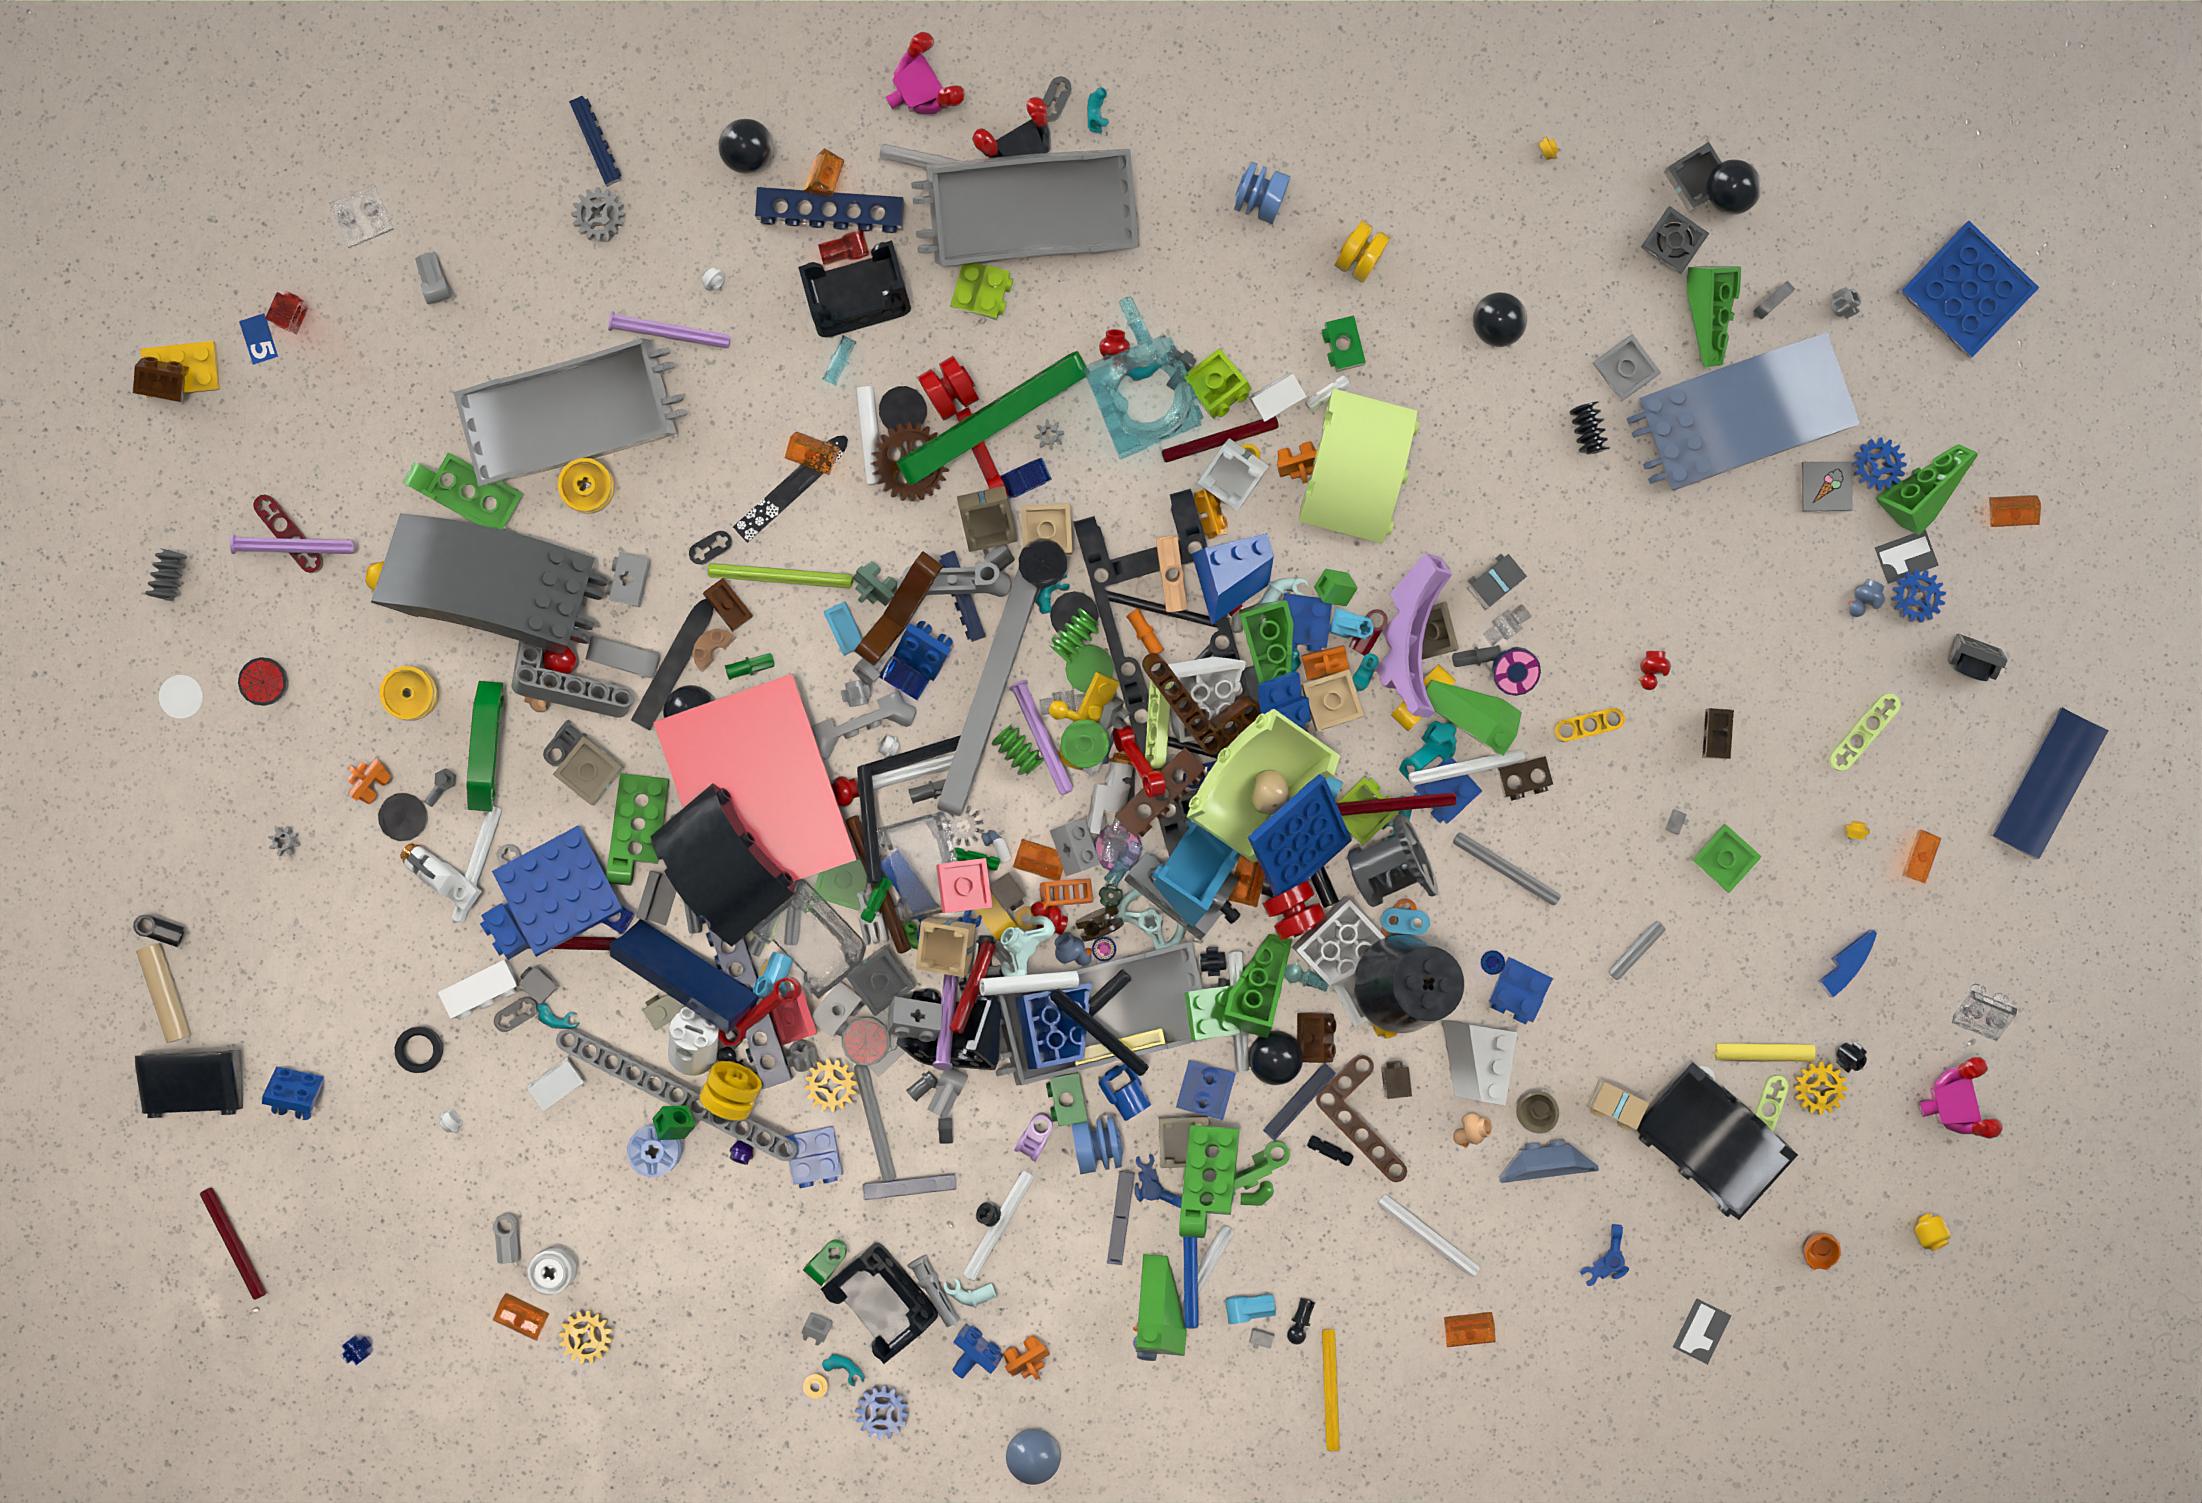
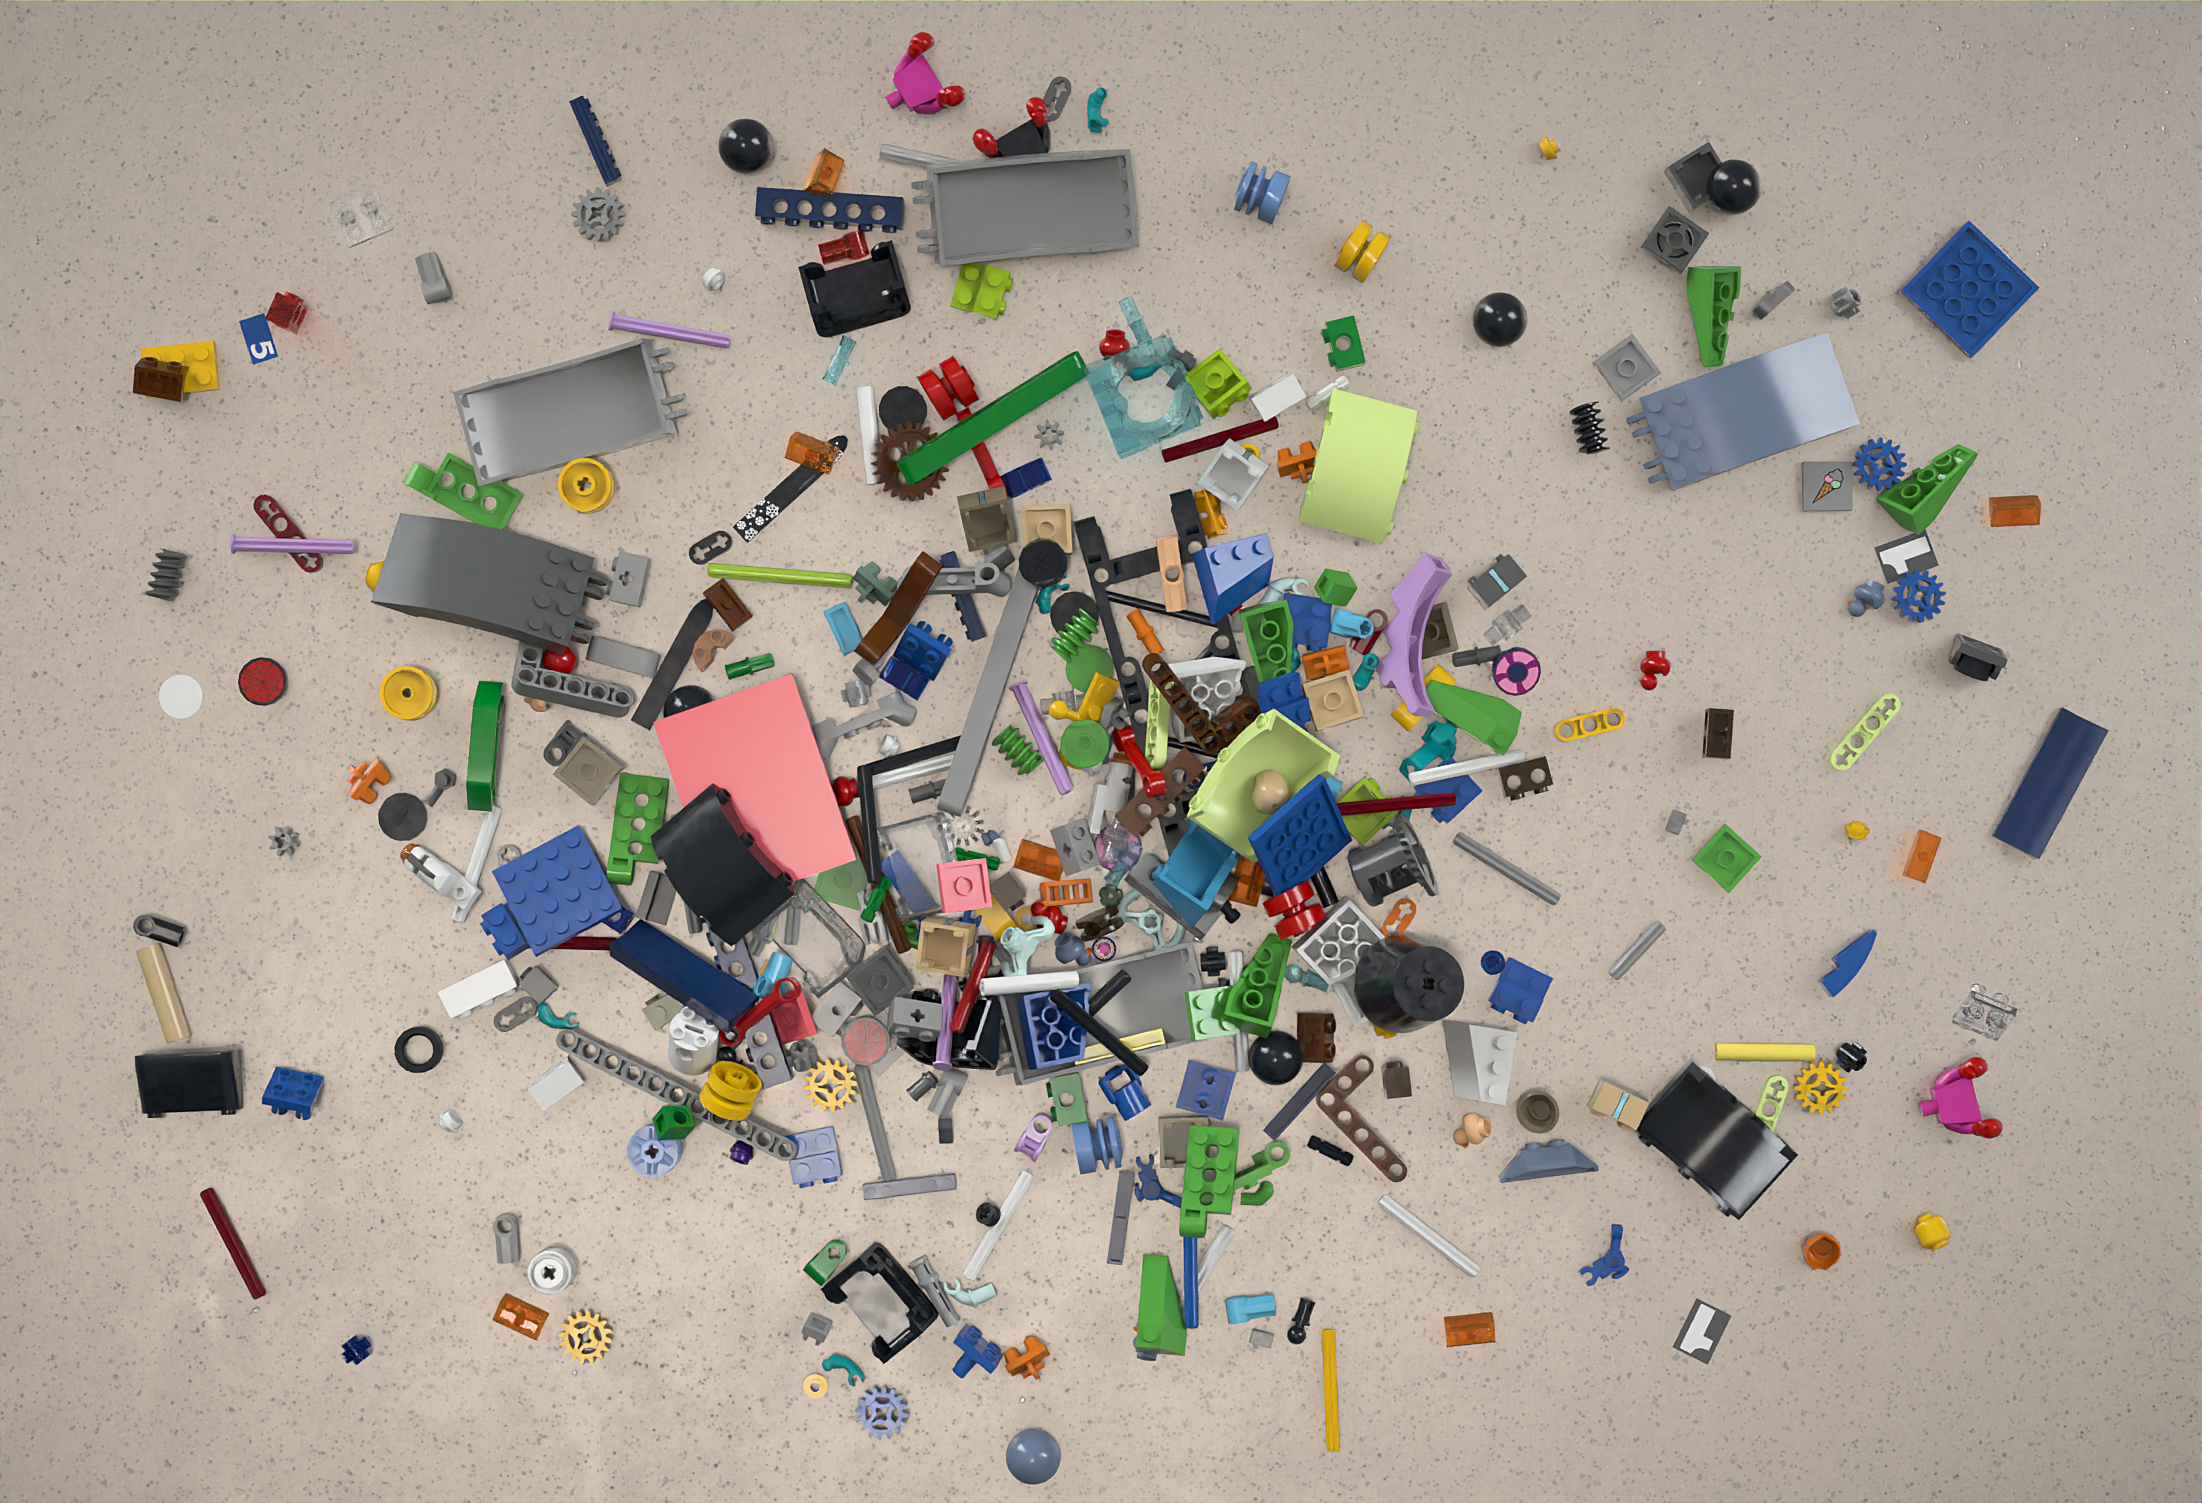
medium azure plate [1380,908,1430,935] -> none

